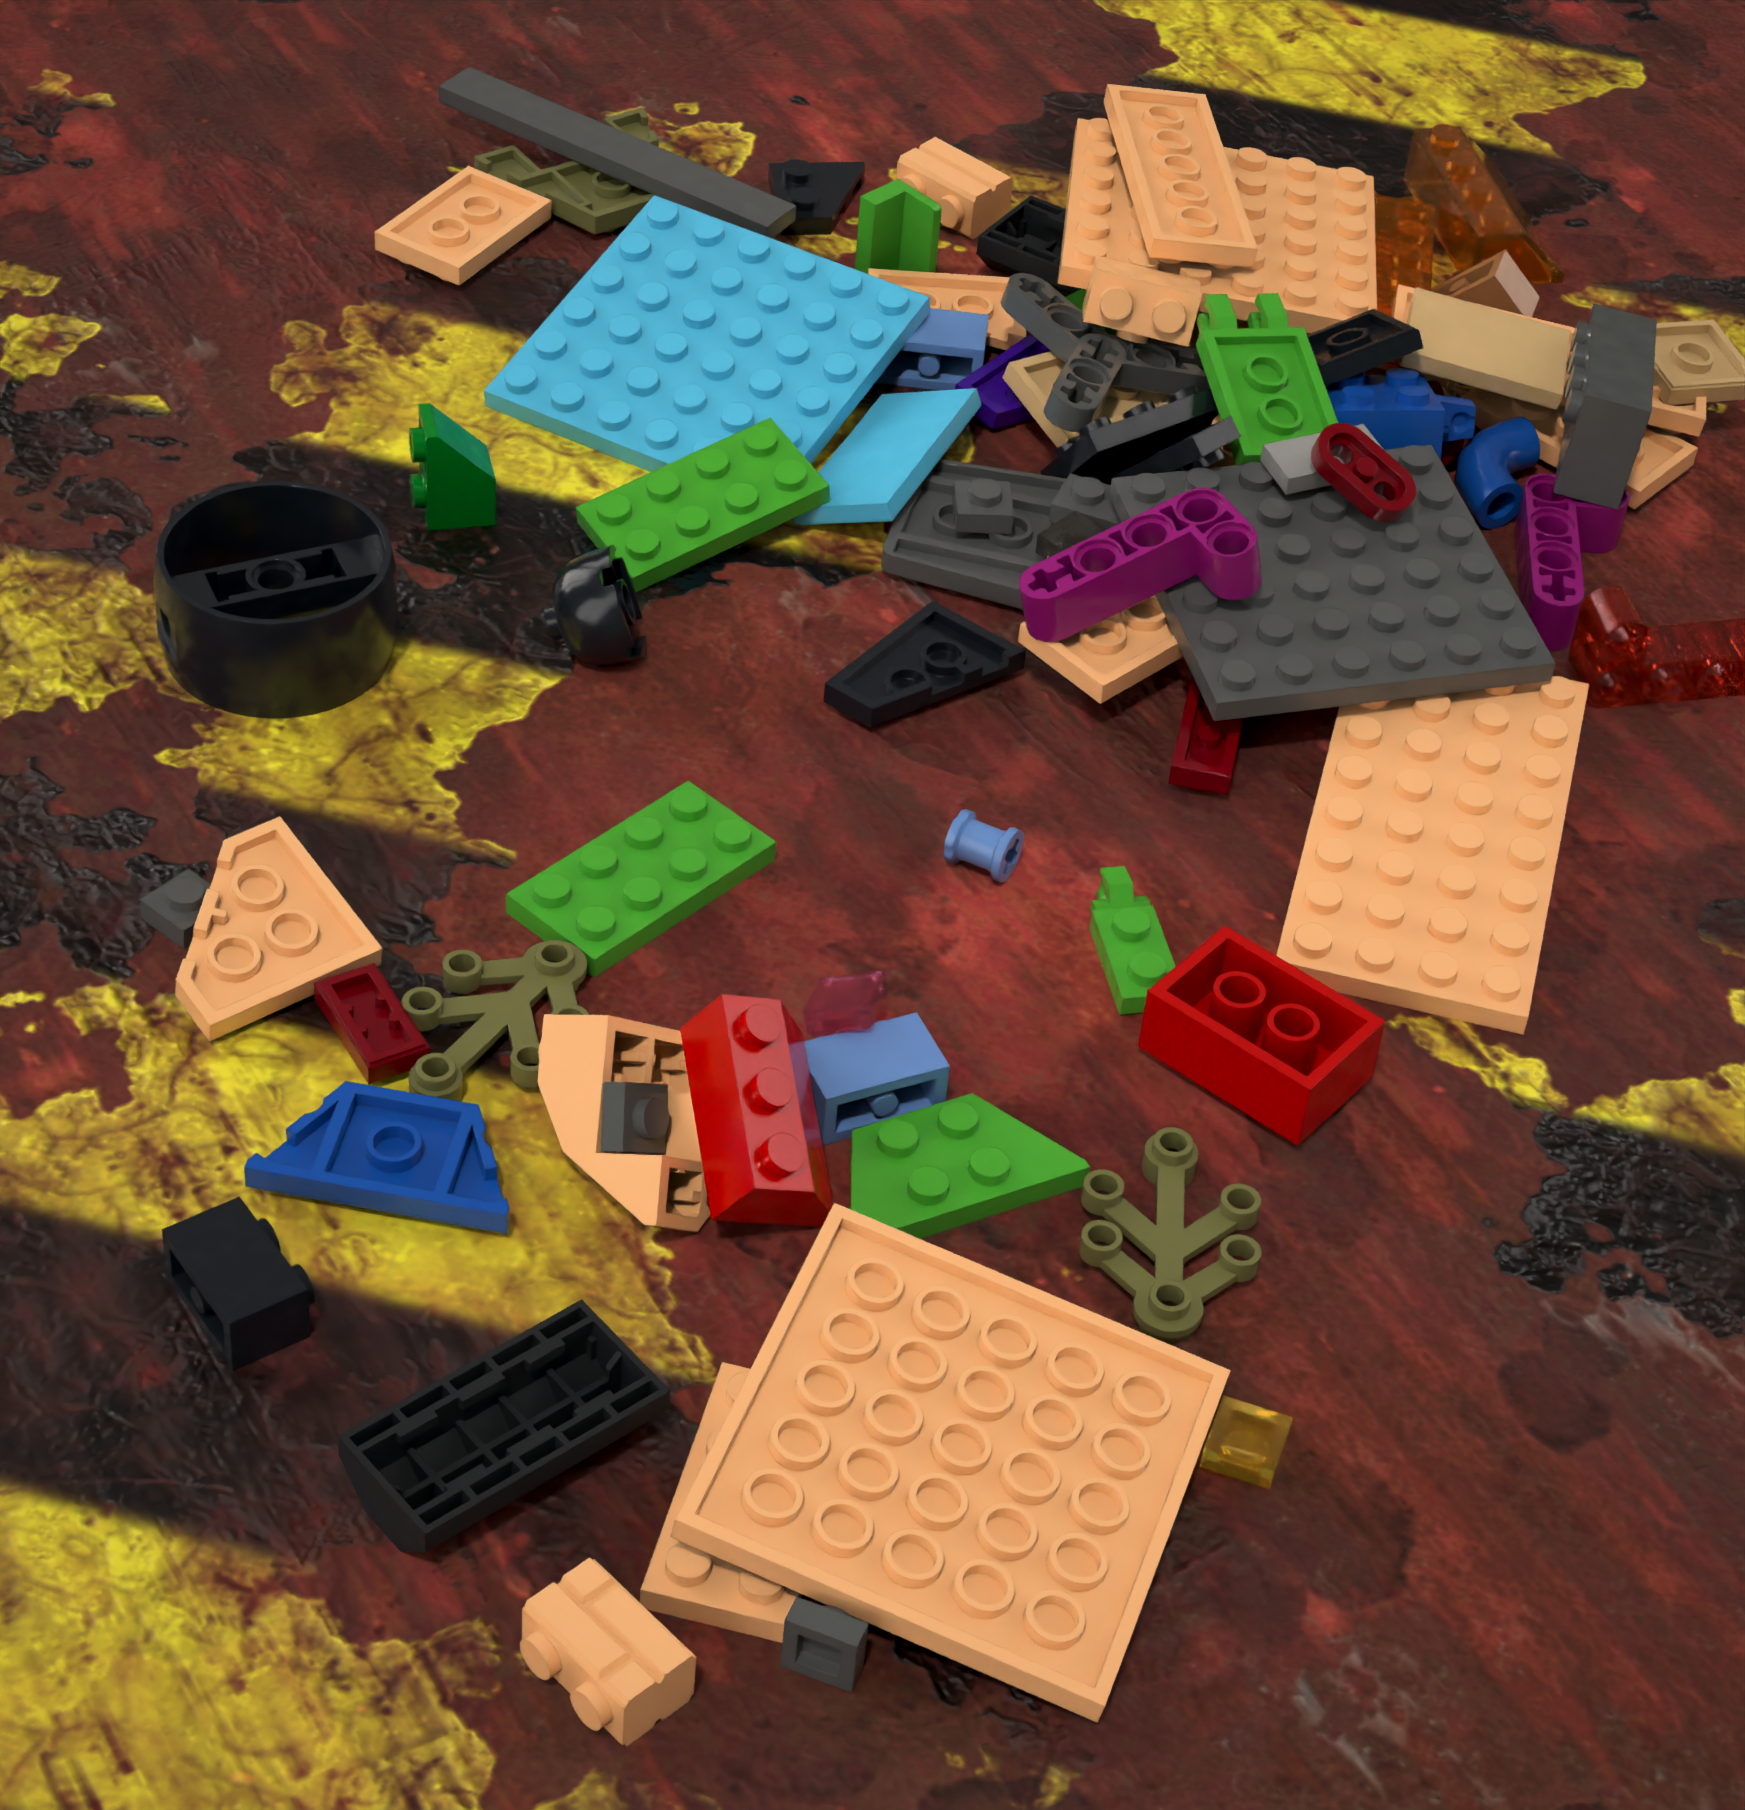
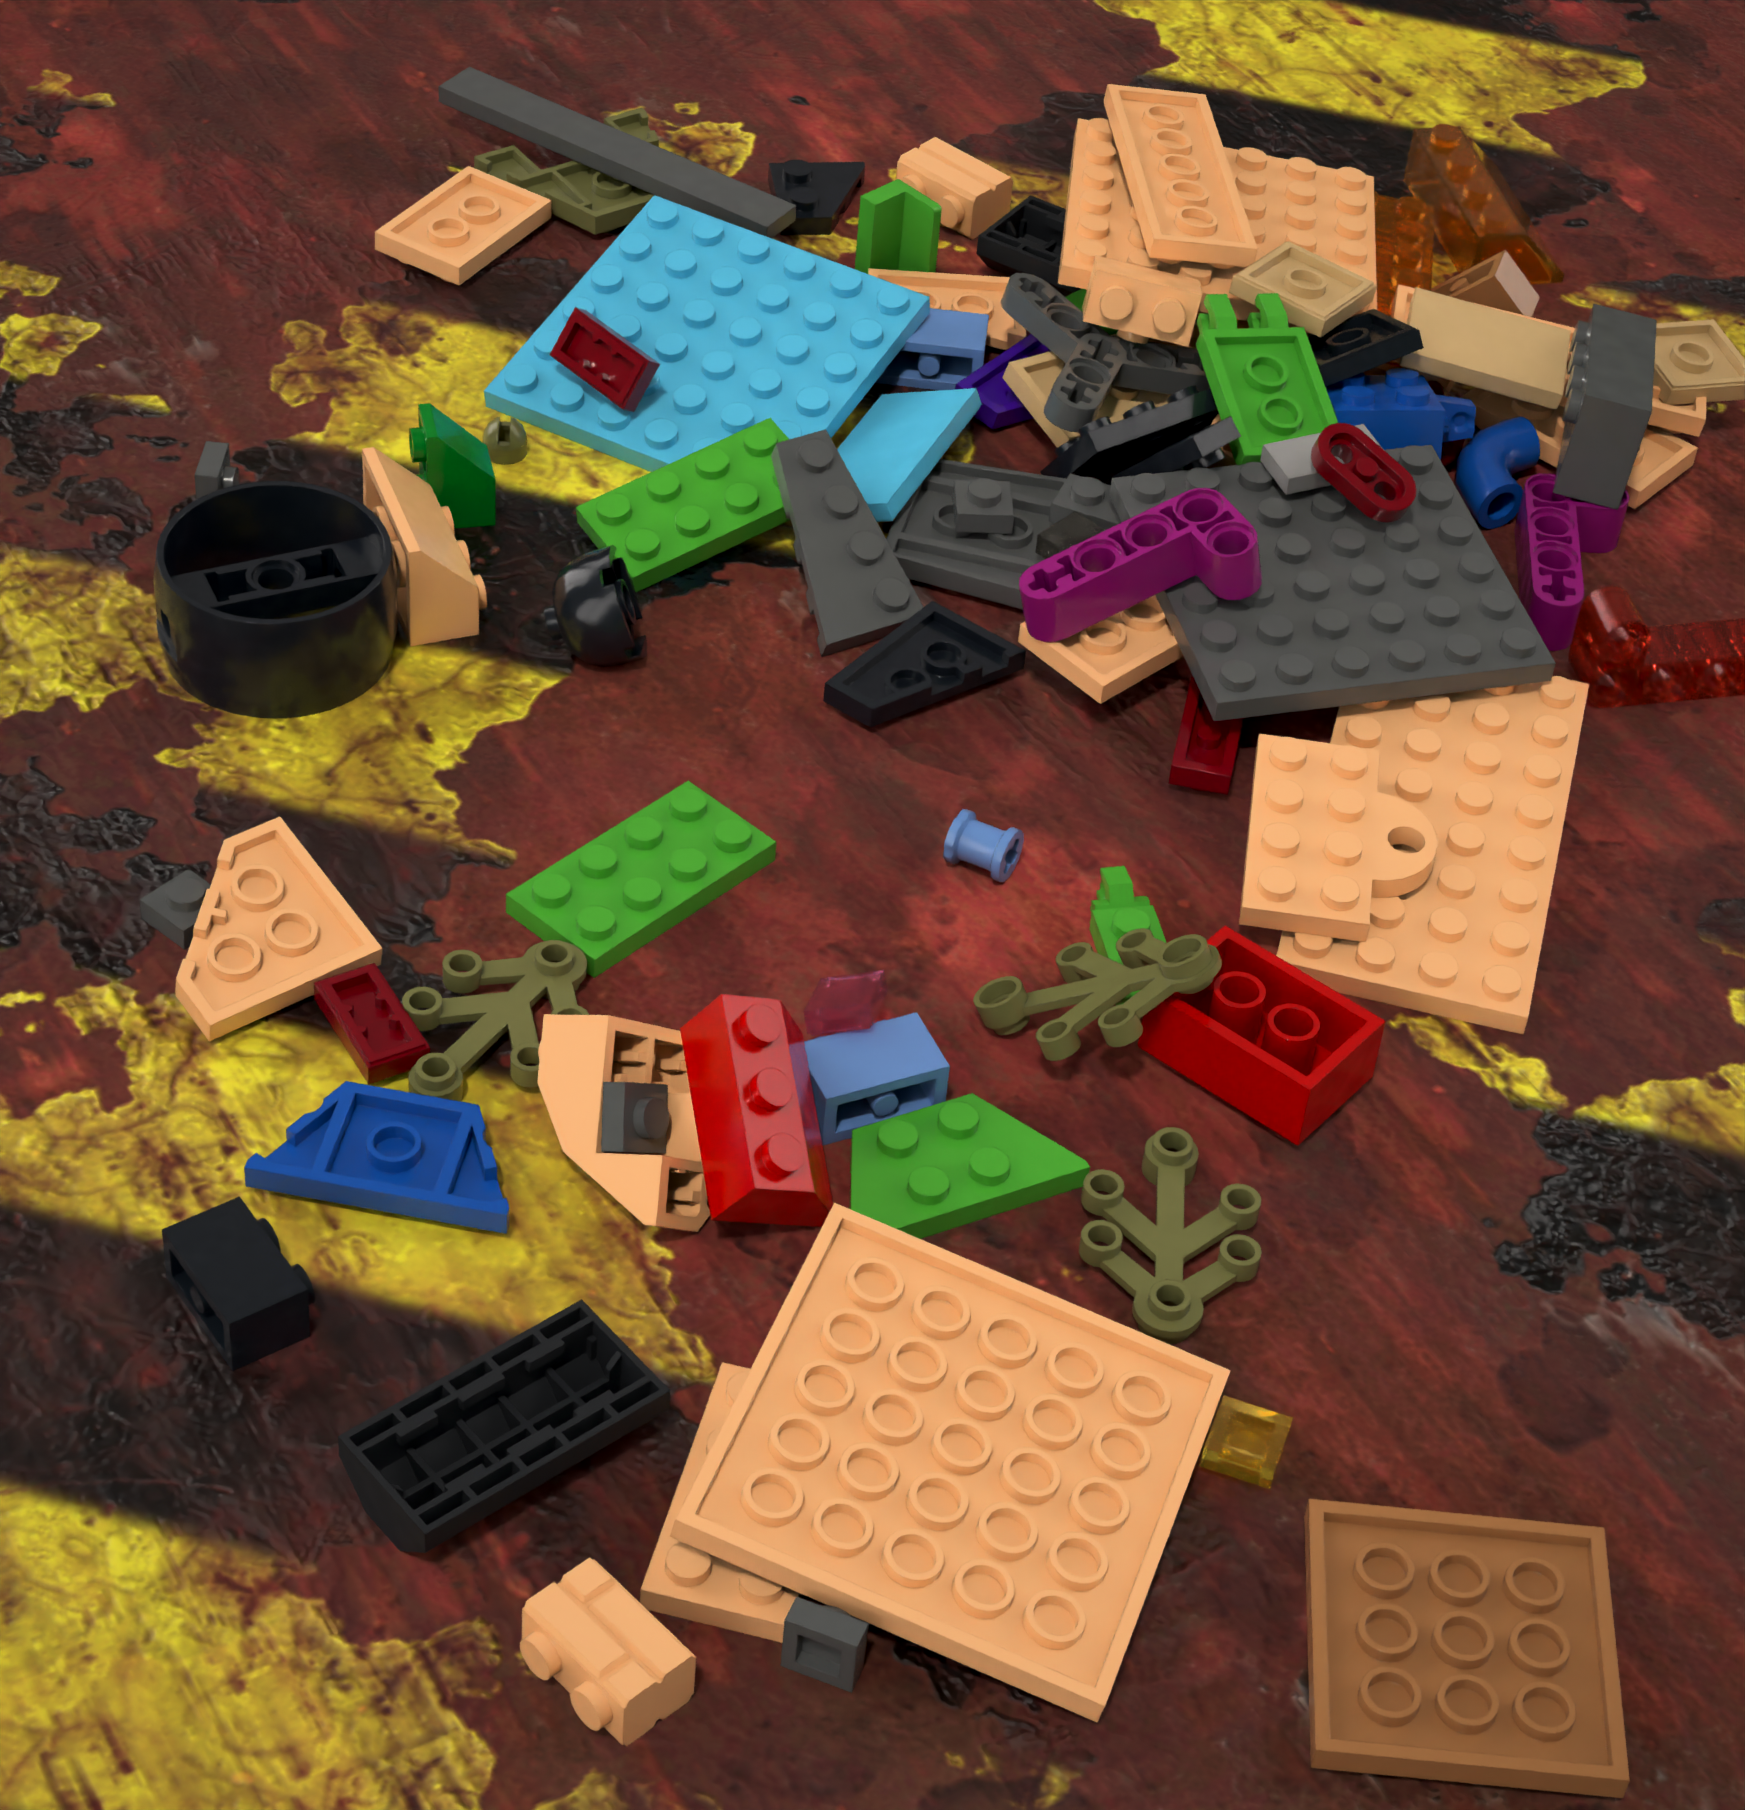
none -> dark grey plate [195,441,239,500]
none -> light nougat slope [362,447,487,646]
none -> olive hinge [483,417,527,465]
none -> dark red plate [550,307,660,412]
none -> dark grey wing [771,429,923,657]
none -> olive plant [973,928,1222,1061]
none -> tan tile [1229,241,1377,338]
none -> light nougat plate [1239,734,1438,942]
none -> medium nougat plate [1304,1499,1630,1798]

